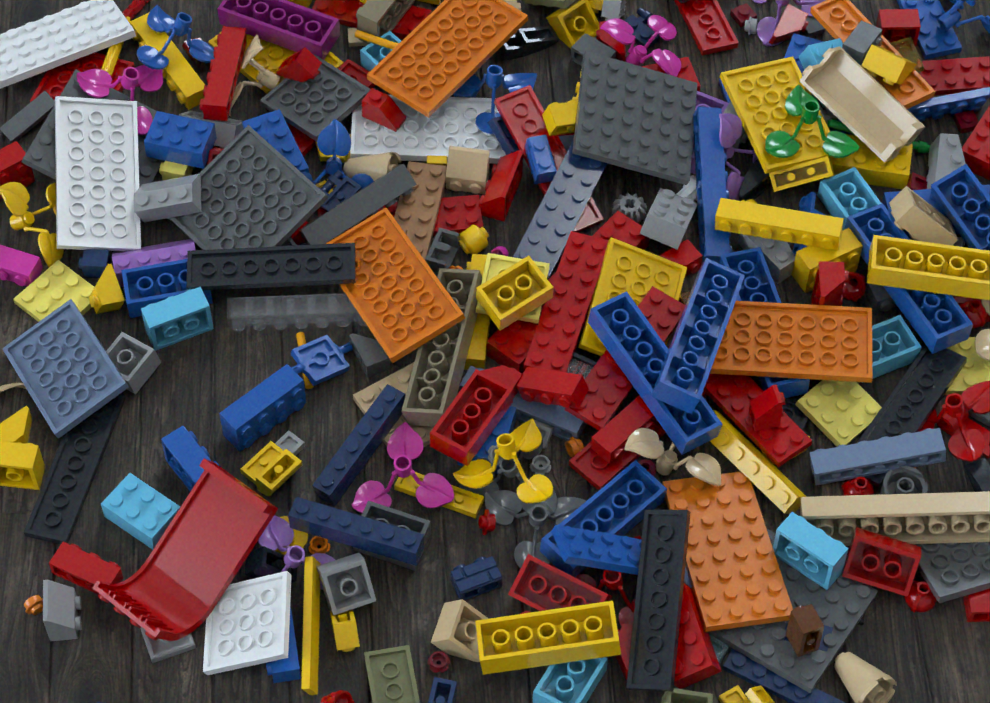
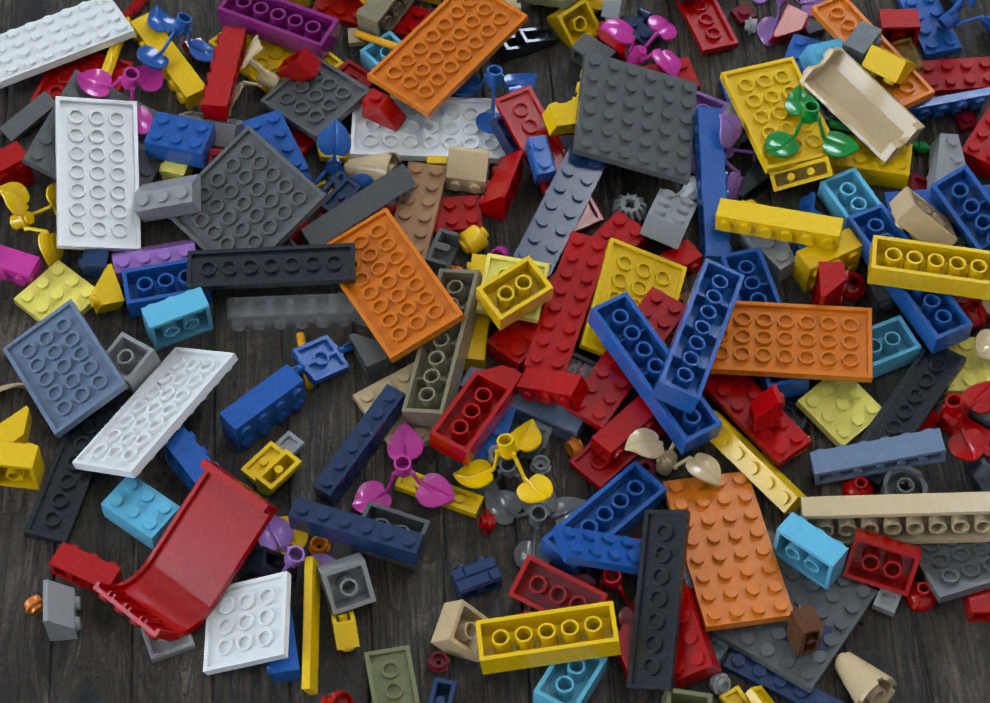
none -> white plate [72,347,238,478]
none -> light grey plate [710,673,731,695]
none -> light grey plate [872,588,902,617]

